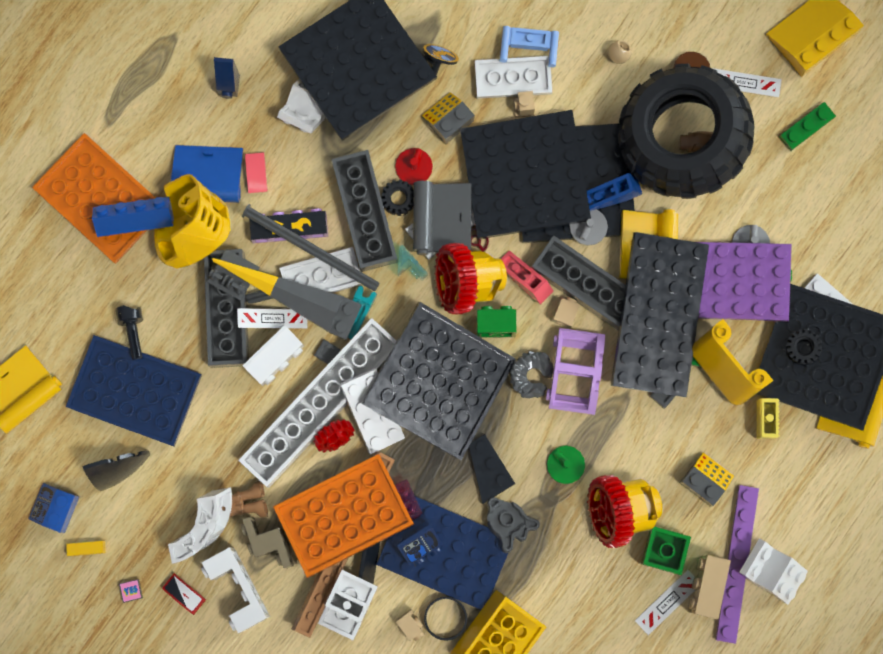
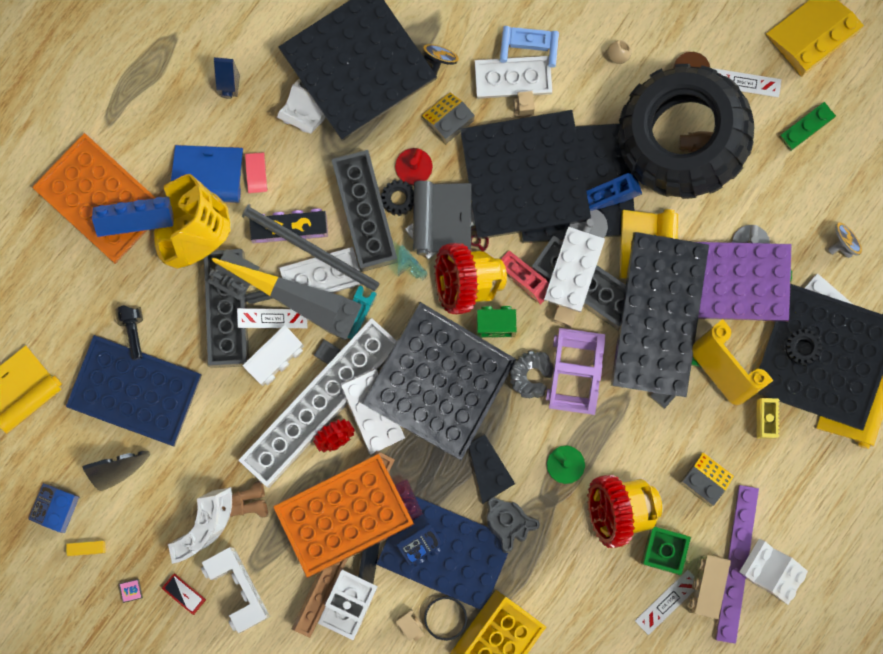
dark tan bracket [241,517,294,568] -> none
none -> white plate [544,227,605,312]
none -> shield [828,222,862,258]

